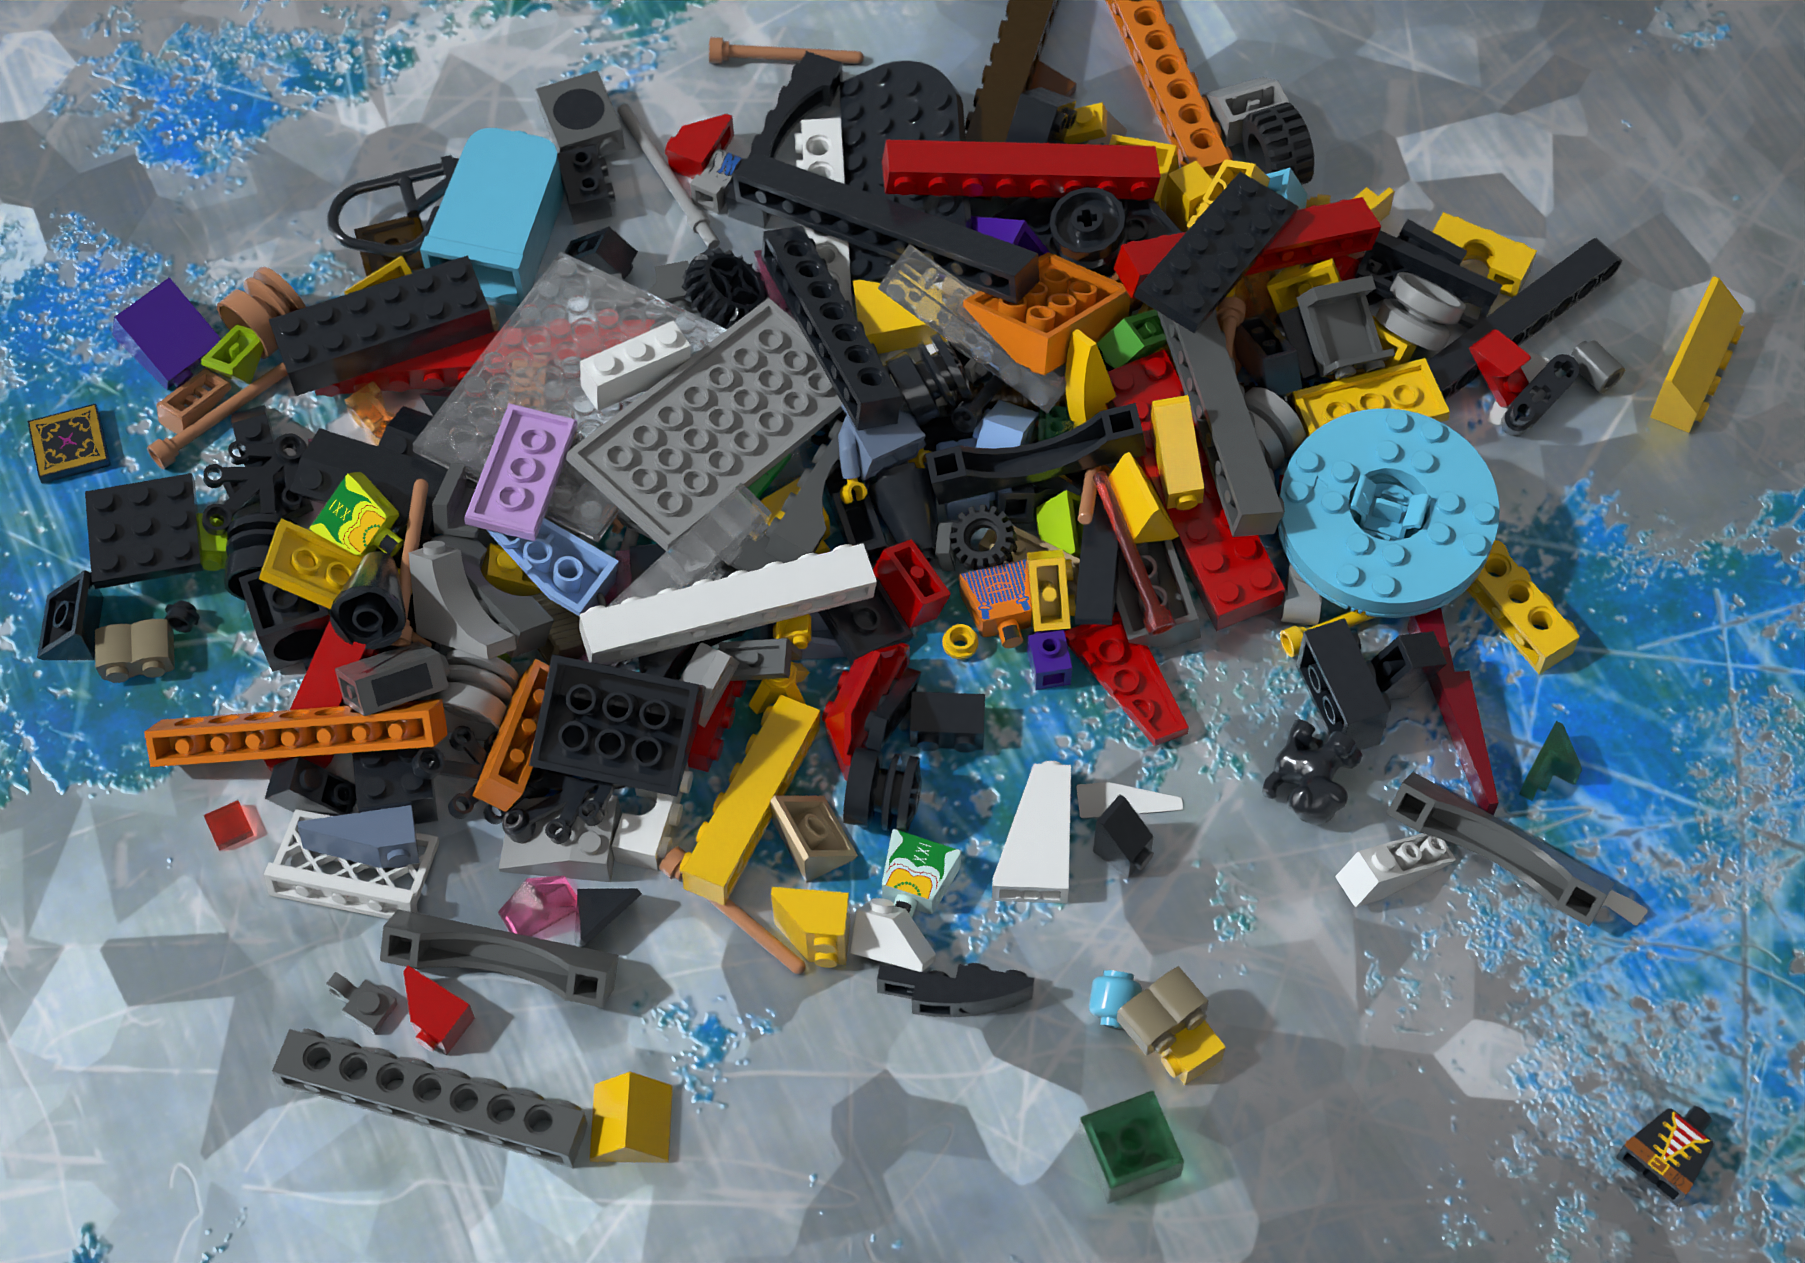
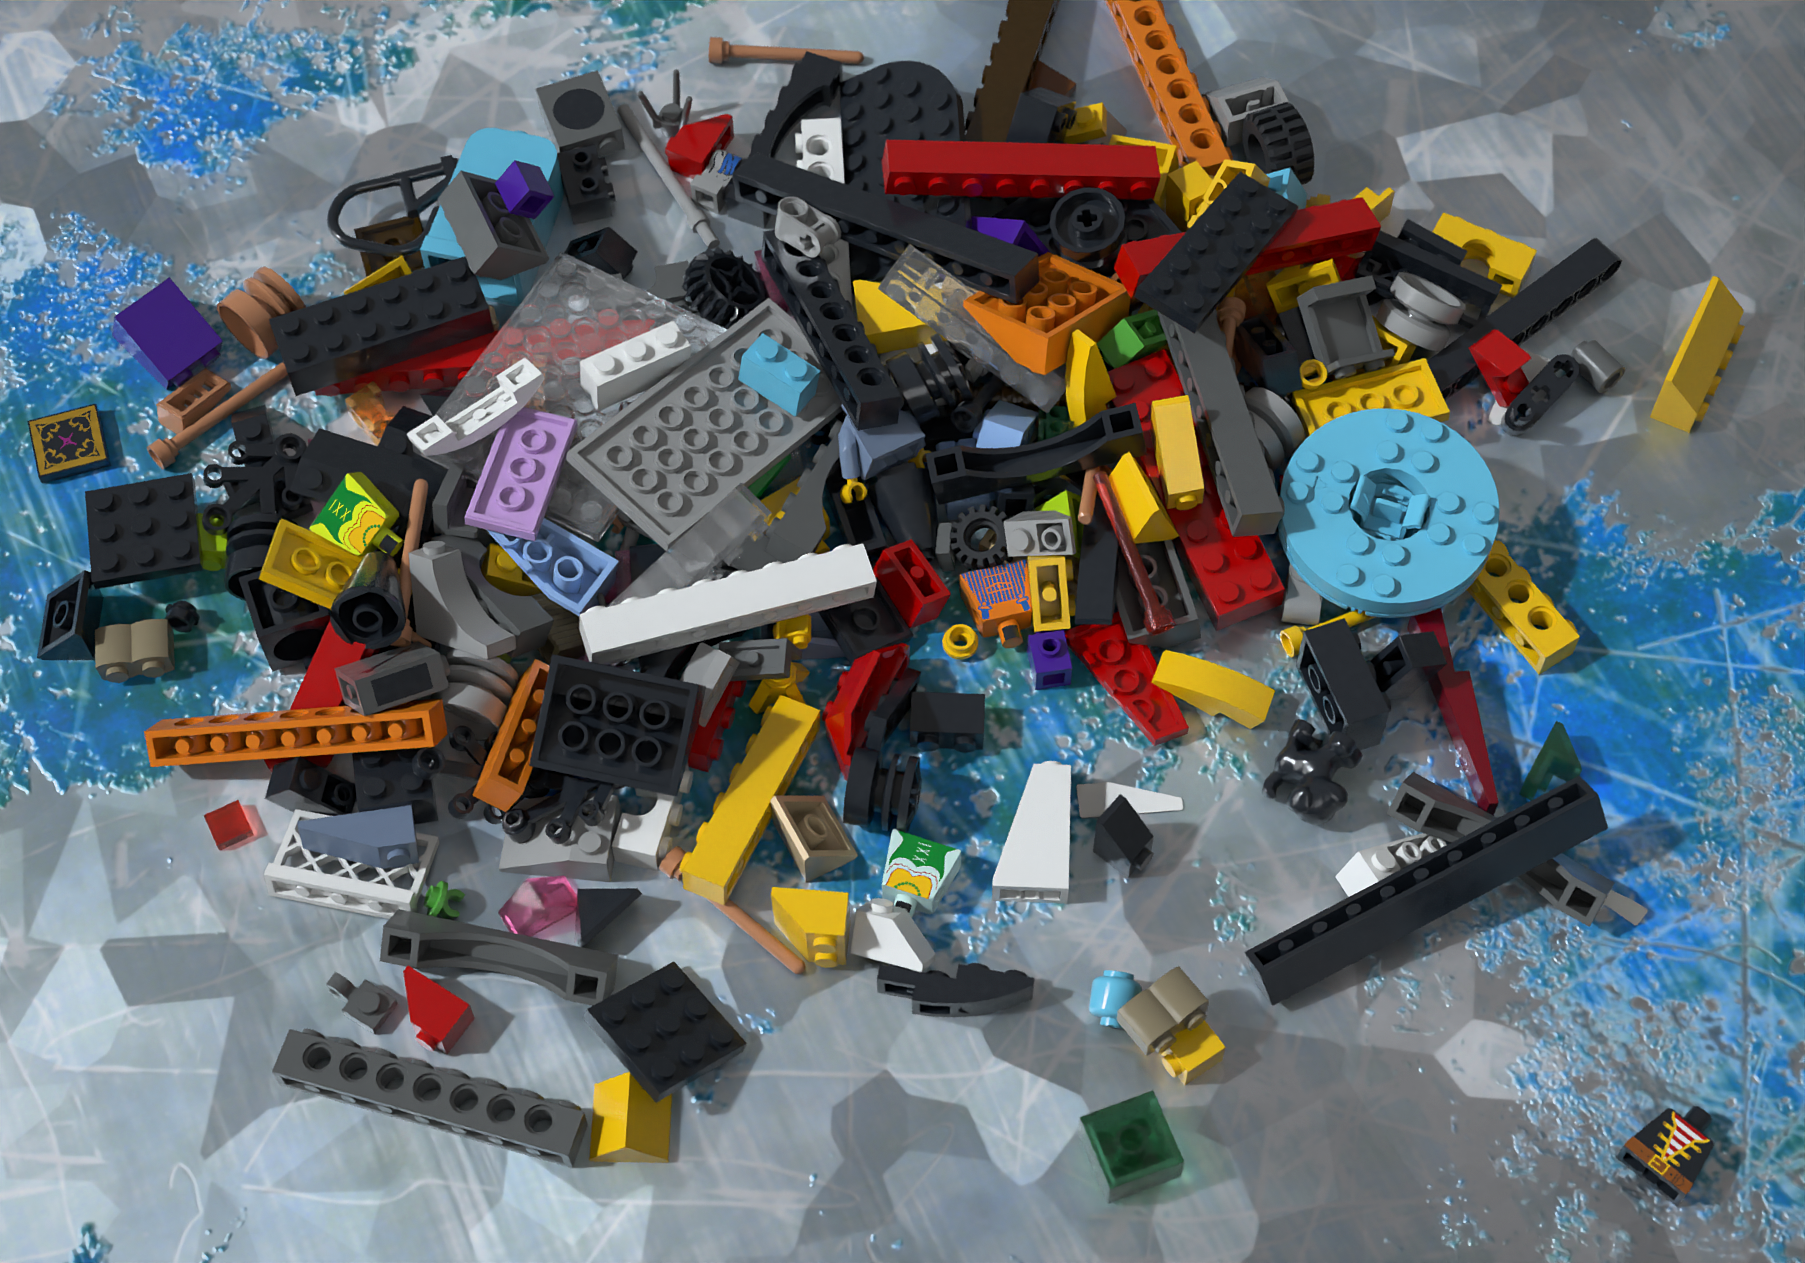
lime slope [201,324,264,385] -> none
none -> white slope [407,358,545,456]
none -> bright green plate [423,881,465,920]
none -> dark grey slope [438,171,550,280]
none -> dark purple brick [495,160,555,219]
none -> black plate [583,961,747,1103]
none -> dark grey plant [637,69,693,138]
none -> medium azure brick [738,333,820,417]
none -> light grey piece [774,197,841,257]
none -> light grey slope [1003,510,1076,557]
none -> yellow slope [1152,650,1275,729]
none -> black brick [1244,776,1608,1006]
none -> yellow hinge [1299,359,1327,390]

